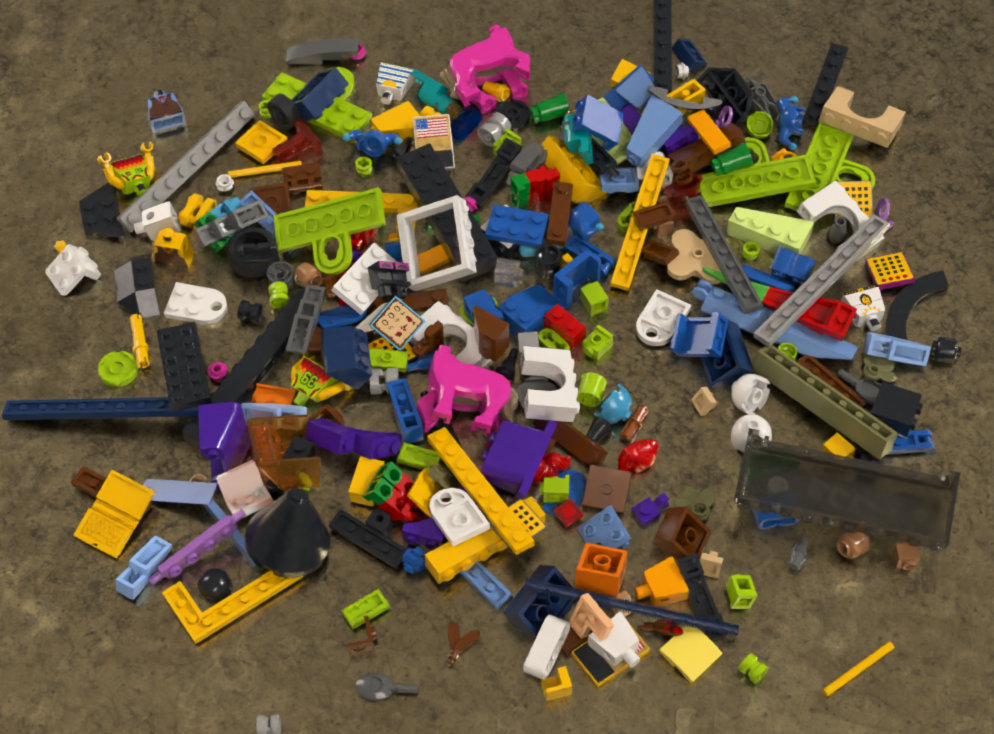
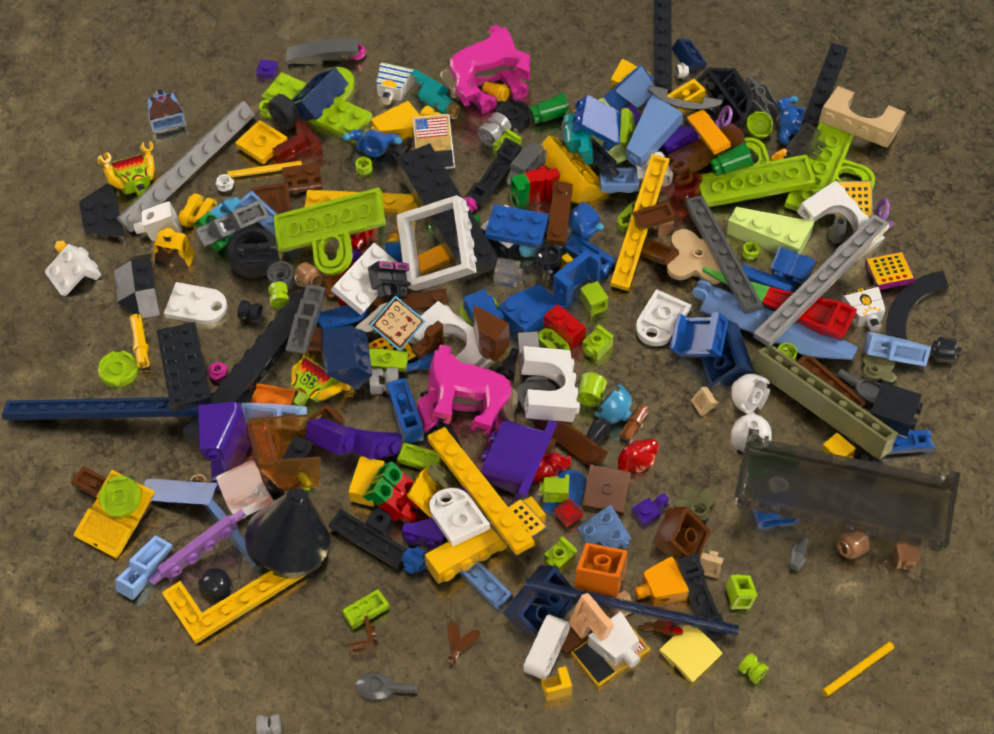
clear blue slope [450,108,483,142] -> none
none -> lime tile [99,476,141,518]
none -> dark purple plate [256,59,278,79]
none -> lime brick [544,536,578,573]
none -> lime plate [620,108,636,149]
none -> clear smoke hinge [786,122,827,161]

